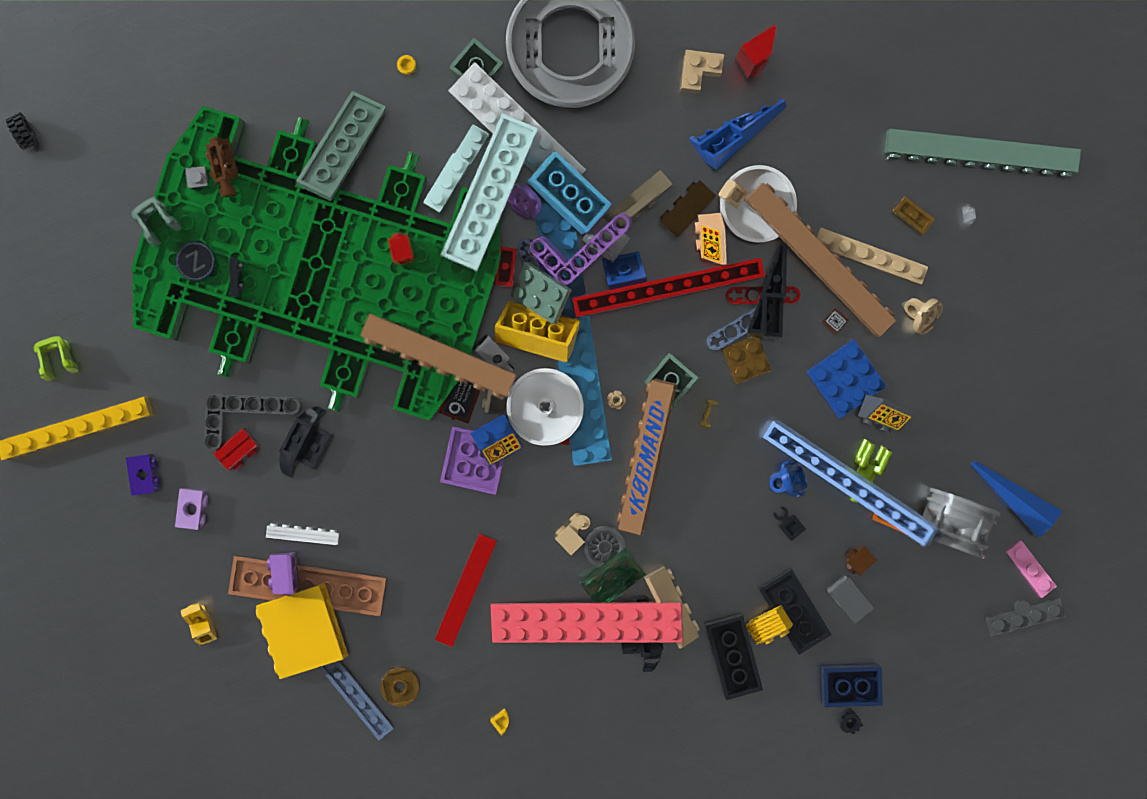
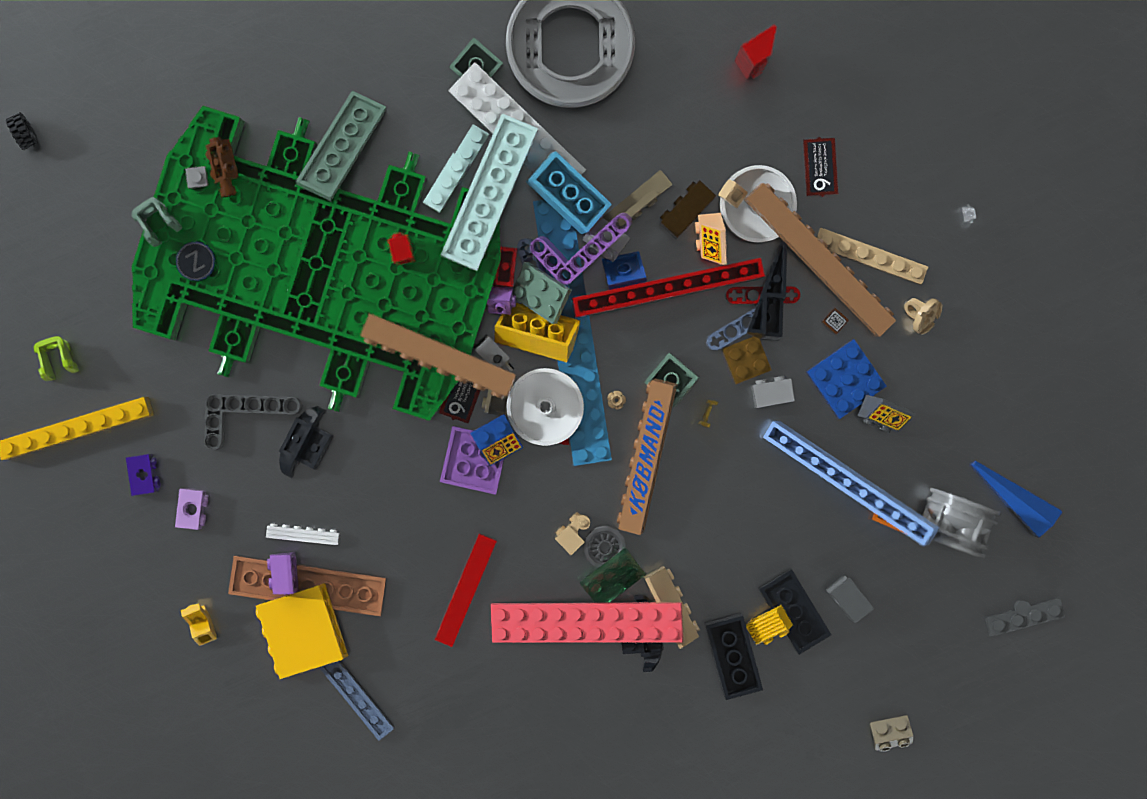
red brick [213,428,260,471] -> none
black plate [229,258,244,298] -> none
pearl gold plate [380,667,419,707] -> none
yellow tile [397,55,416,75] -> none
yellow tile [490,708,509,736] -> none
medium lavender tile [508,183,542,219] -> none
tan brick [680,50,724,94] -> none
blue wedge [689,99,786,170] -> none
blue tile [769,459,807,498] -> none
black plate [773,506,806,541] -> none
dark blue brick [821,664,883,707] -> none
black animal [840,711,863,734] -> none
reddish brown brick [845,545,877,576] -> none
lime plant [850,439,893,503] -> none
sand green brick [884,129,1081,177] -> none
pearl gold plate [893,196,936,235] -> none
bright pink plate [1005,541,1057,598] -> none
none -> medium lavender brick [487,286,516,315]
none -> light grey brick [751,376,795,408]
none -> piece [803,137,838,197]
none -> dark tan bracket [870,715,914,752]

